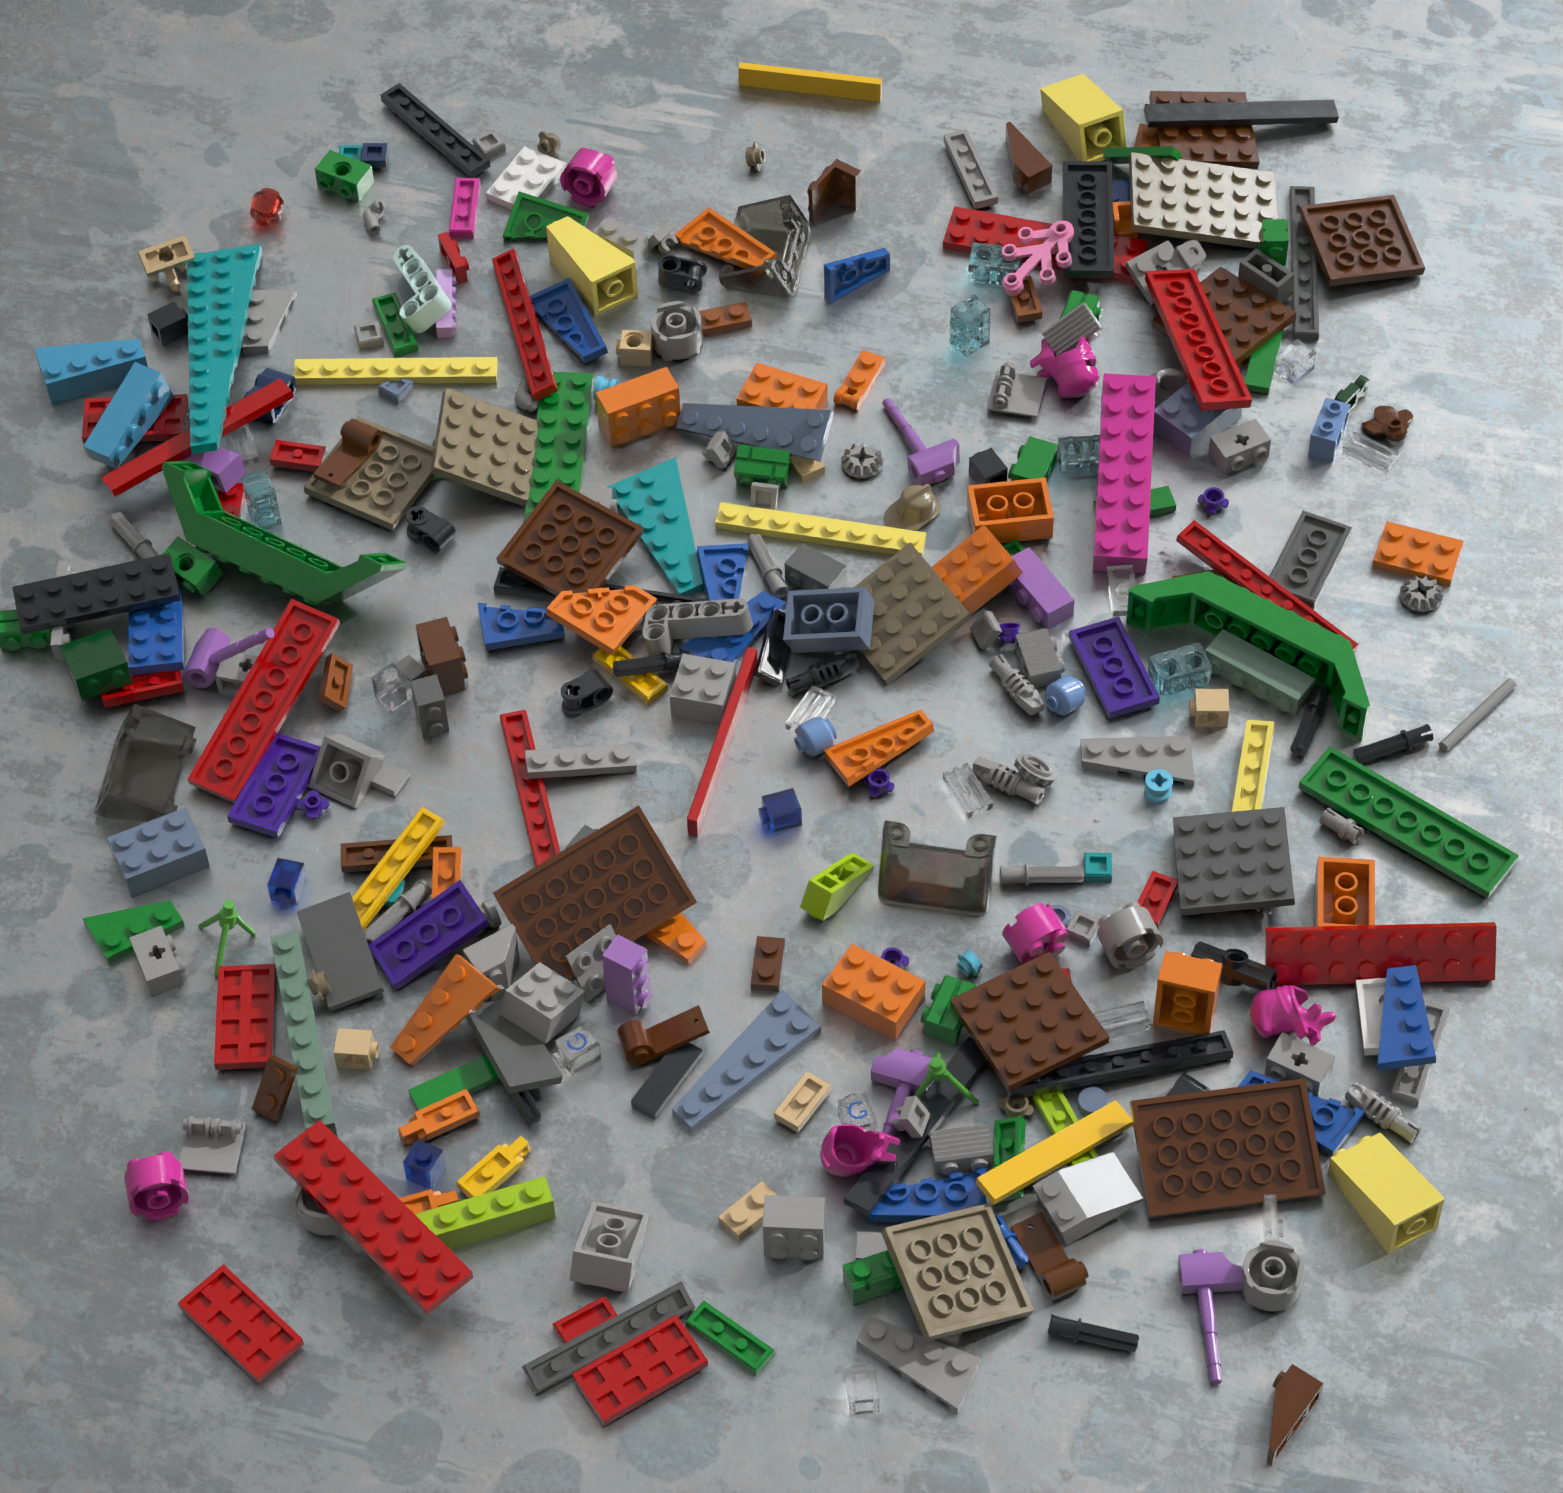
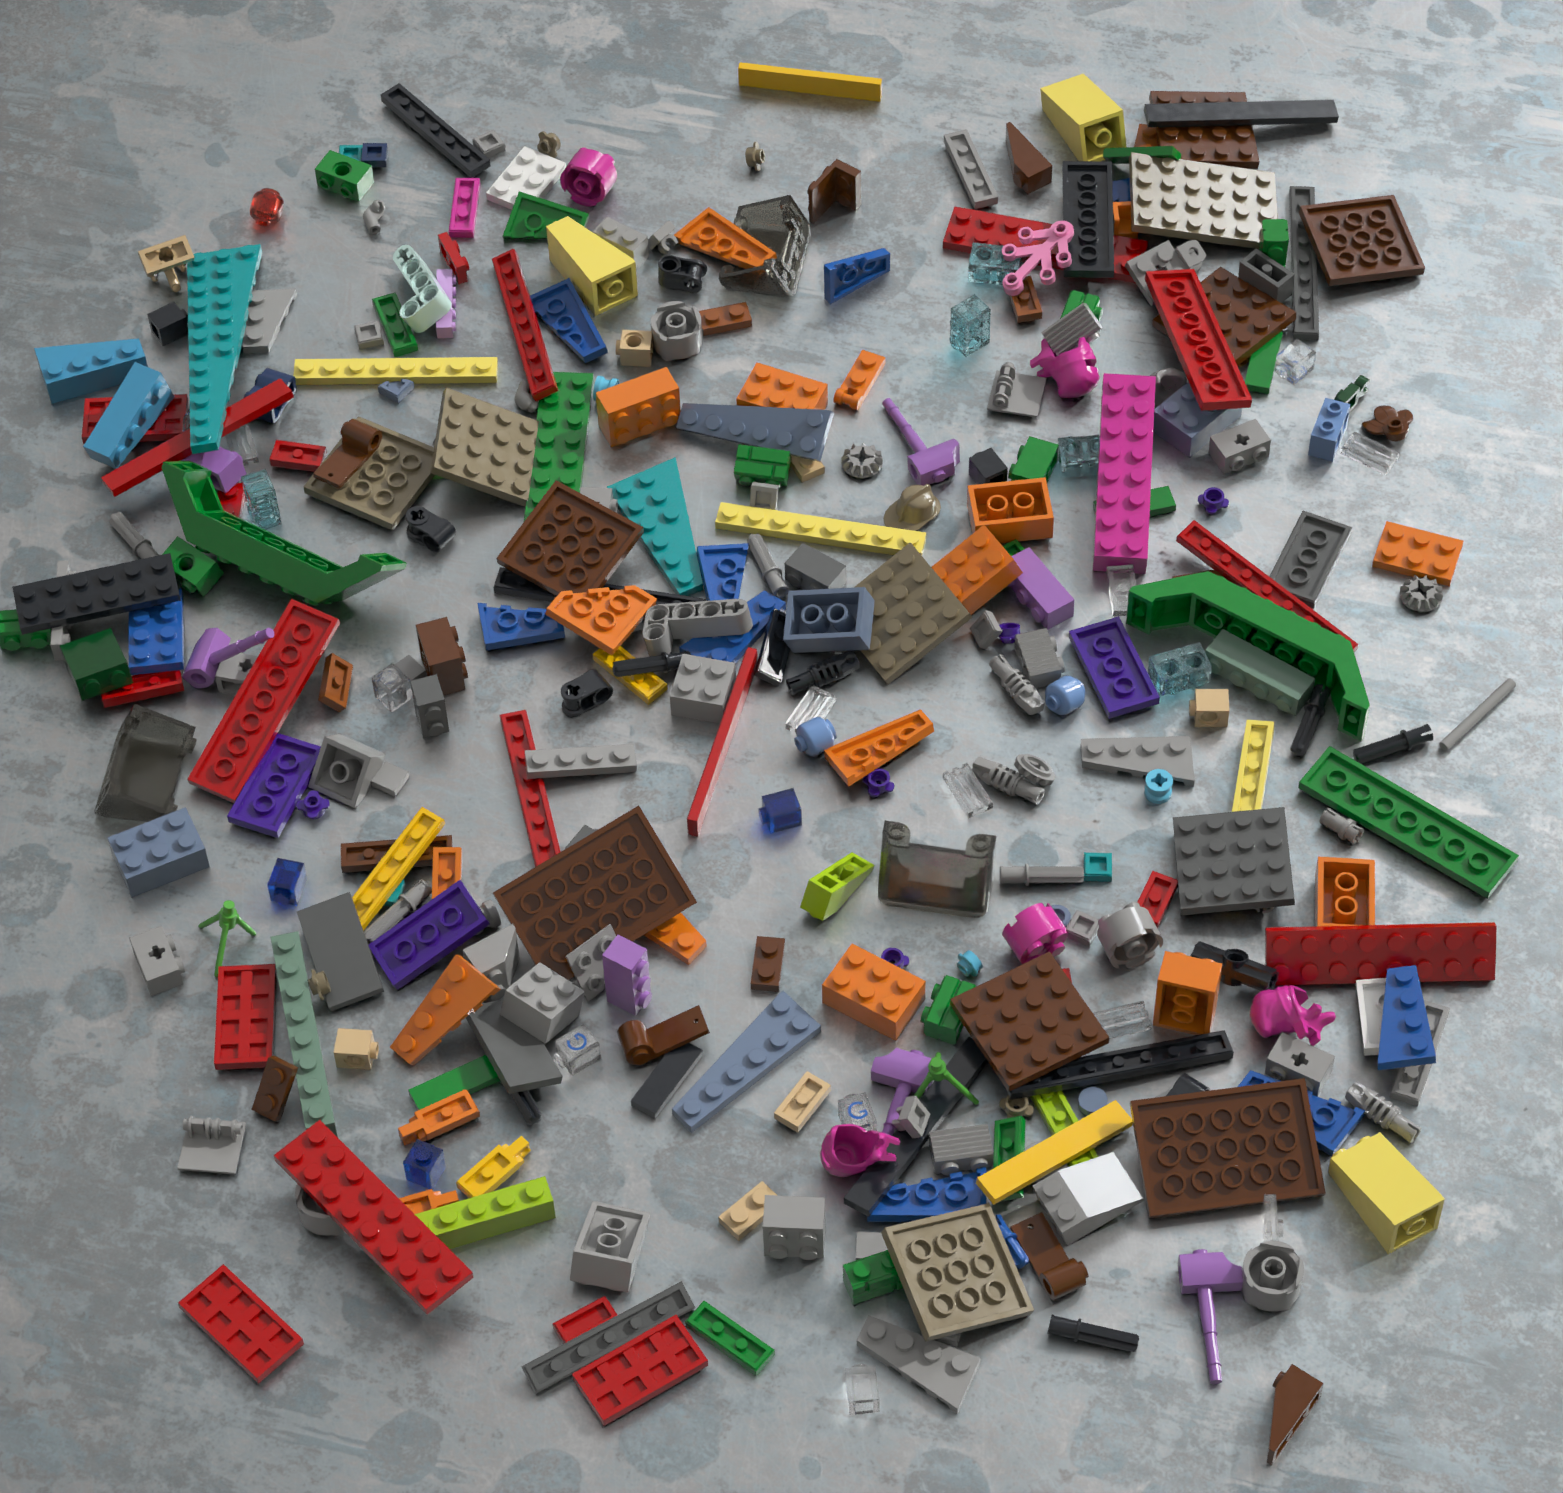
green wing [83,900,185,964] -> none
dark pink brick [124,1152,189,1220] -> none
light grey tile [702,431,737,468] -> none

